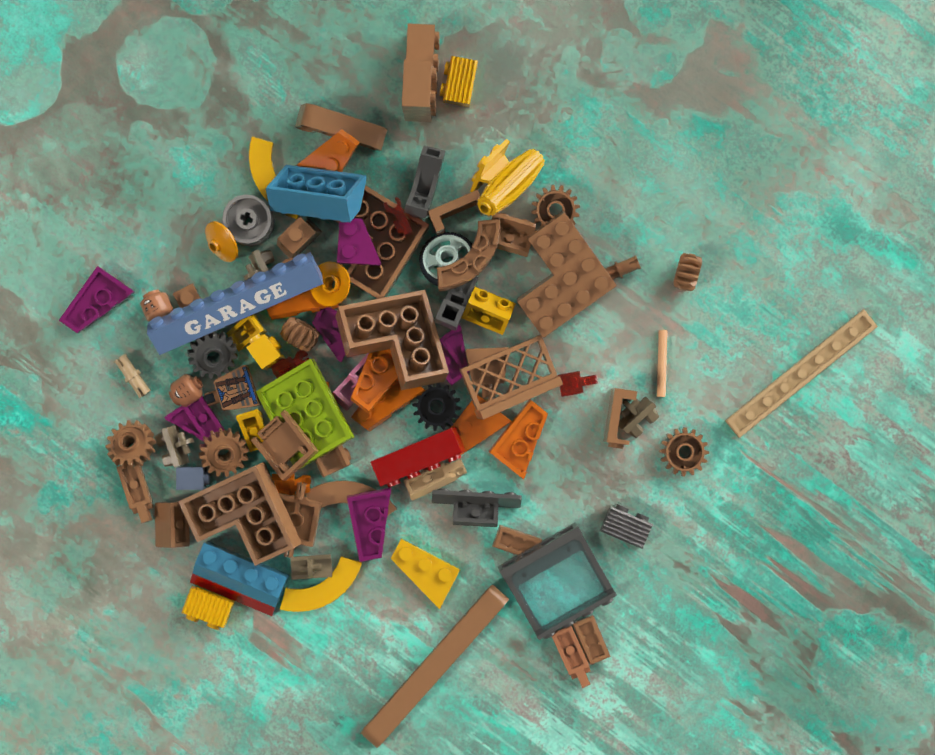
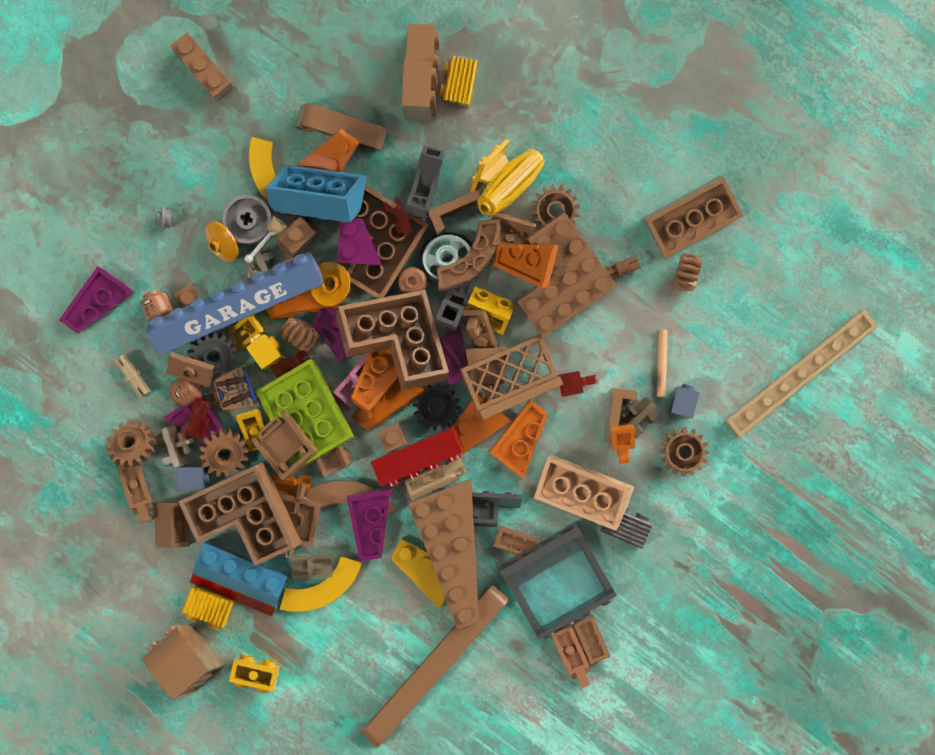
none -> medium nougat brick [142,624,227,700]
none -> light grey plate [156,207,171,230]
none -> medium nougat plate [166,352,214,387]
none -> medium nougat brick [170,32,234,102]
none -> clear red plate [181,397,210,440]
none -> yellow brick [229,654,281,693]
none -> hinge [245,216,288,263]
none -> medium nougat brick [377,423,408,453]
none -> nougat head [398,267,427,294]
none -> medium nougat wing [408,479,479,630]
none -> medium nougat hinge [462,310,498,348]
none -> orange wing [492,244,559,288]
none -> light nougat slope [534,455,634,531]
none -> orange plate [610,424,635,464]
none -> medium nougat slope [642,176,743,259]
none -> sand blue brick [669,384,700,419]

